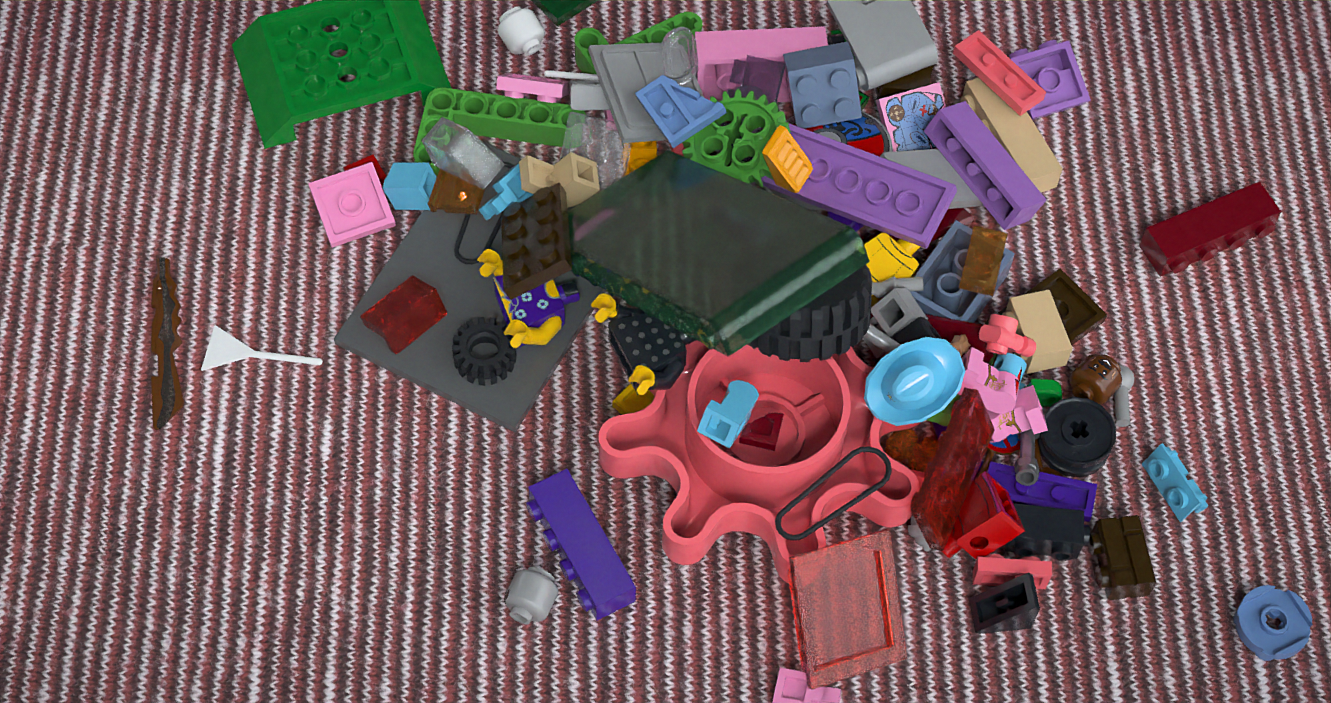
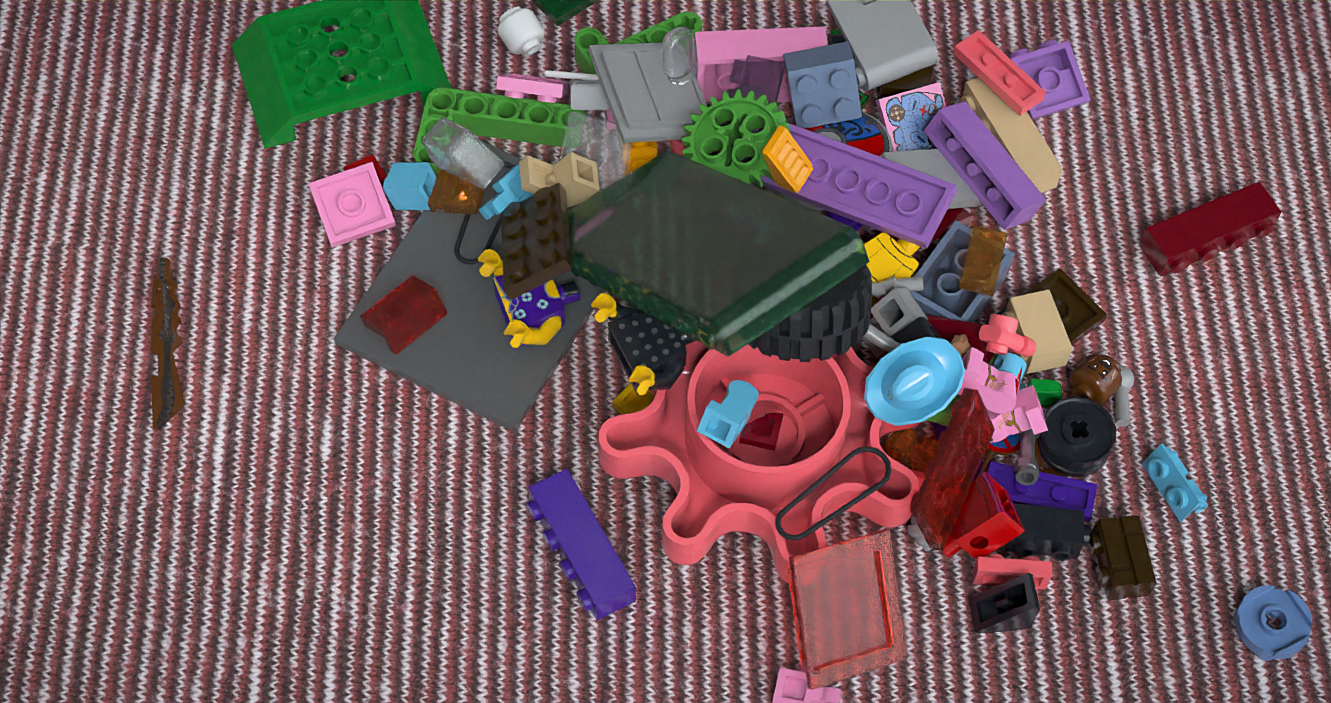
white piece [201,325,323,371] -> none
black tyre [452,317,517,386] -> none
light grey head [503,566,559,625] -> none
medium blue wing [635,75,727,148] -> none

